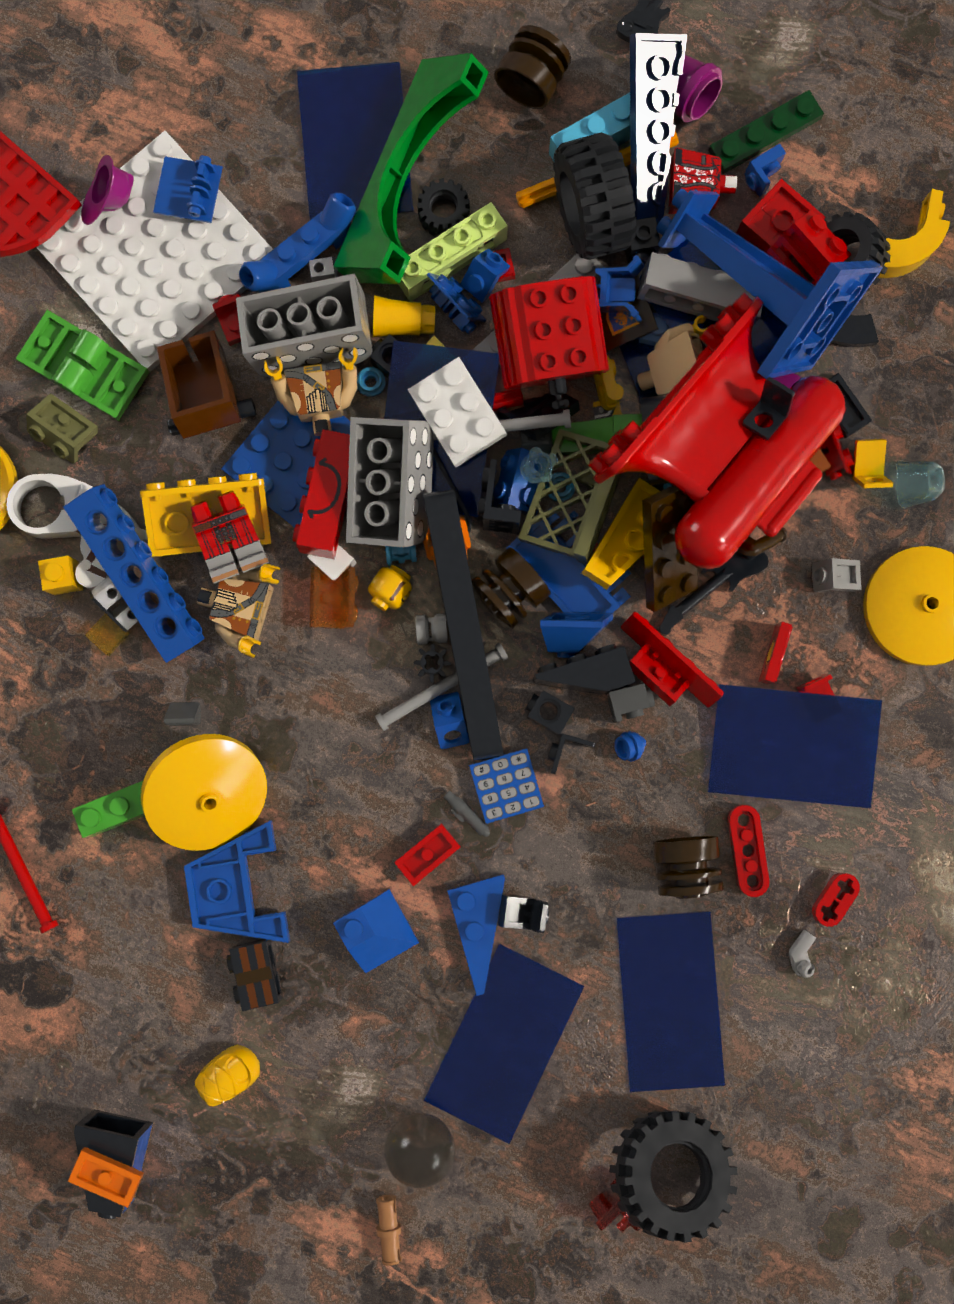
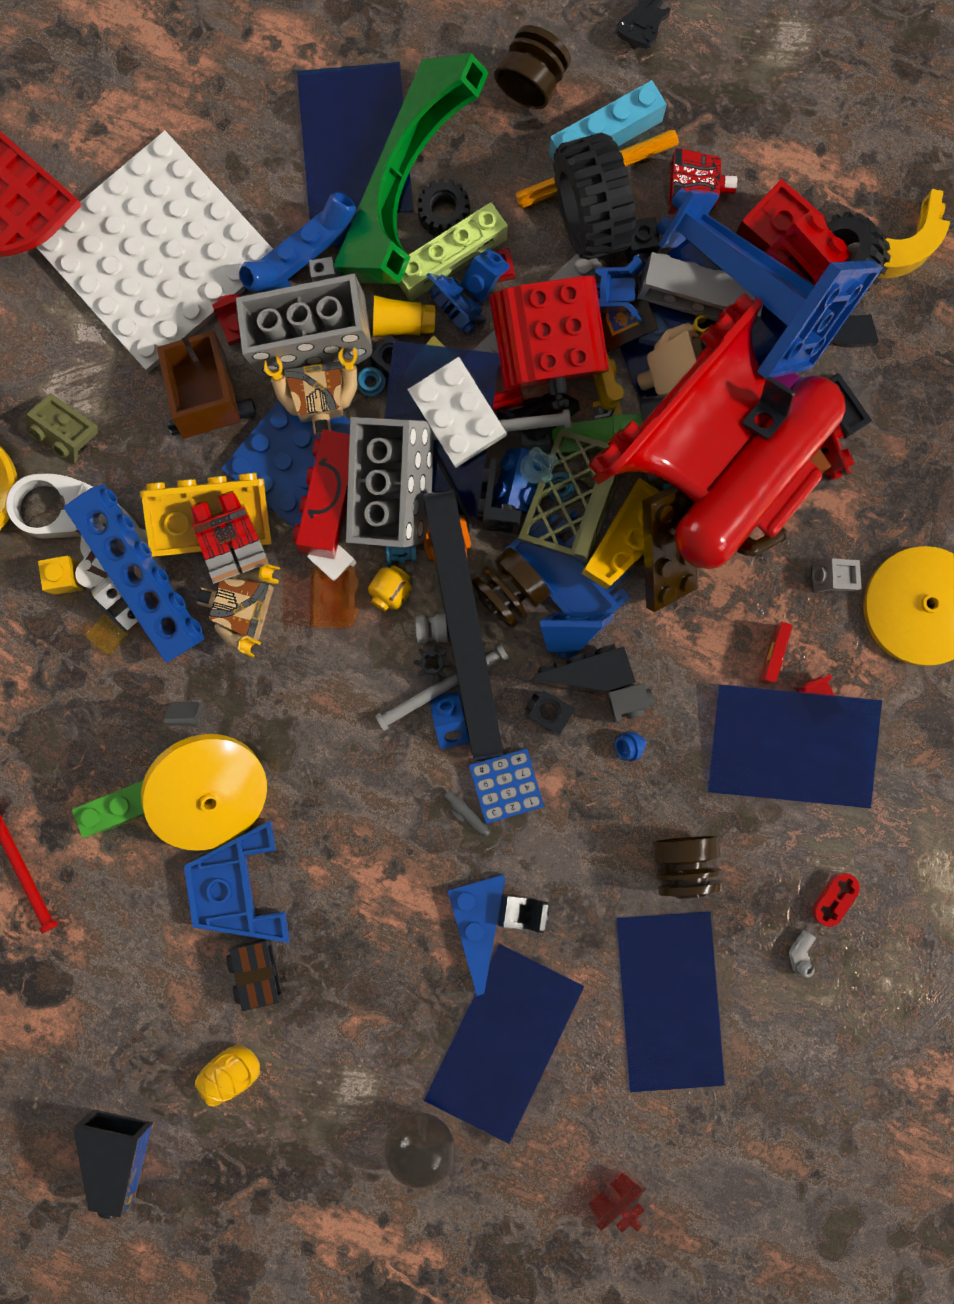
bright green plate [16,310,150,421] -> none
orange plate [68,1147,144,1208] -> none
magenta piece [81,155,134,225] -> none
blue hinge [153,155,223,223] -> none
blue slope [333,889,419,973] -> none
medium nougat pin [376,1195,402,1266] -> none
red plate [394,823,461,886] -> none
black bracket [548,733,596,774] -> none
black tyre [609,1110,738,1243] -> none
red bracket [621,612,724,708] -> none
wing [630,33,687,225] -> none
black piece [659,536,769,636] -> none
magenta piece [675,55,723,122] -> none
dark green plate [708,90,824,174] -> none
red plate [728,805,770,897] -> none
blue bracket [744,144,786,197] -> none
yellow bracket [852,439,893,488] -> none
clear light blue hair [896,460,945,509] -> none

